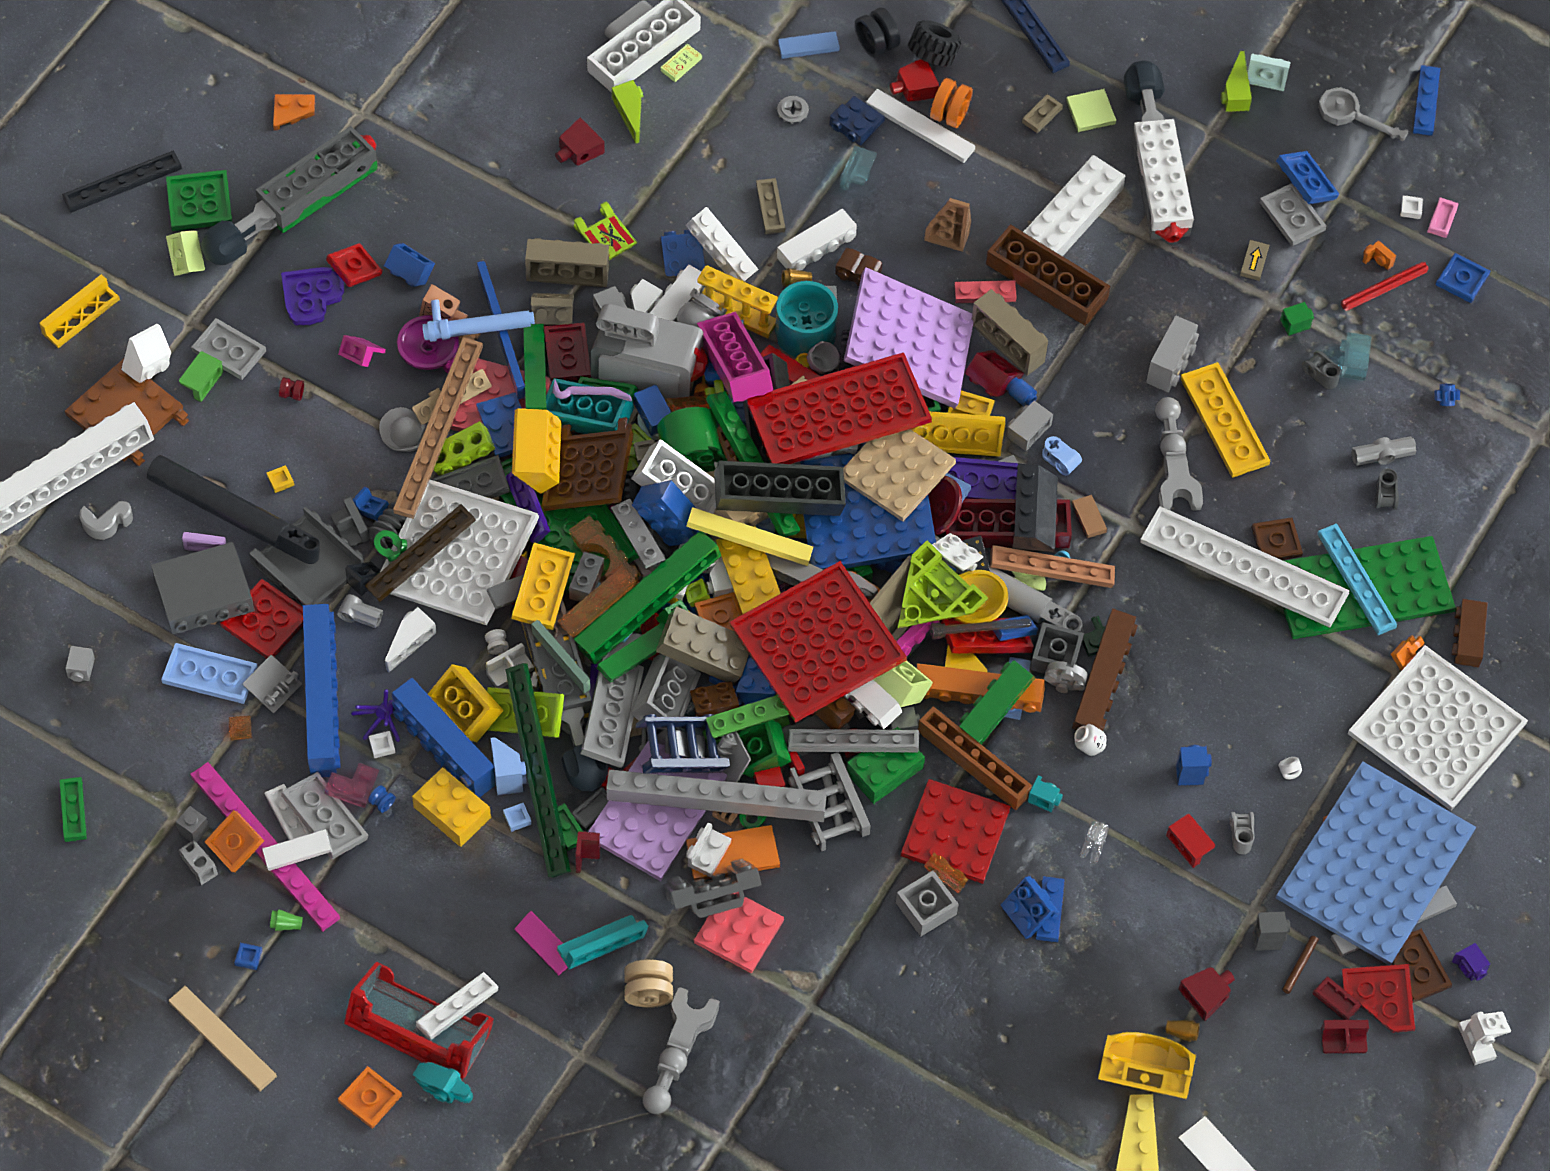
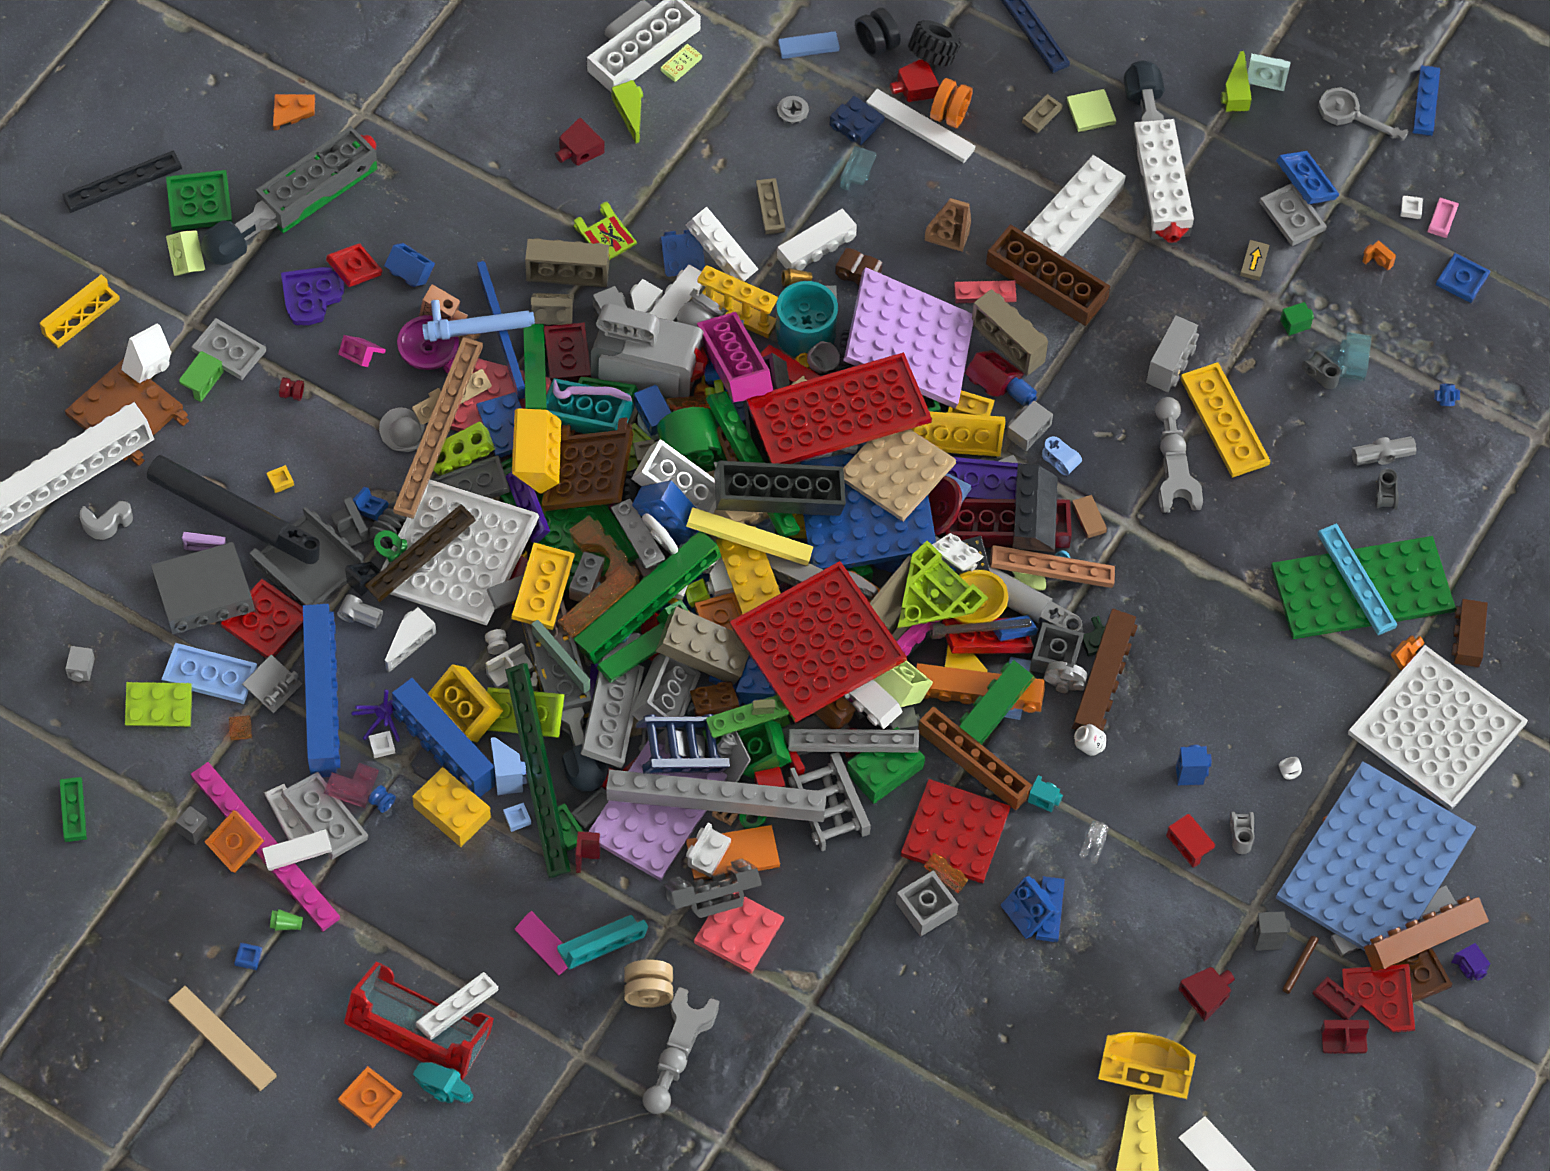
light grey leg [178,840,218,885] -> none
white plate [1141,506,1349,627] -> none
pearl gold cone [1166,1020,1200,1042] -> none
reddish brown tile [1251,517,1303,560] -> none
red axle [1341,262,1429,311] -> none
white tile [1458,1012,1511,1065] -> none
none -> lime plate [125,682,192,727]
none -> white plate [642,514,678,554]
none -> olive tile [751,699,775,715]
none -> brick [1363,896,1489,971]

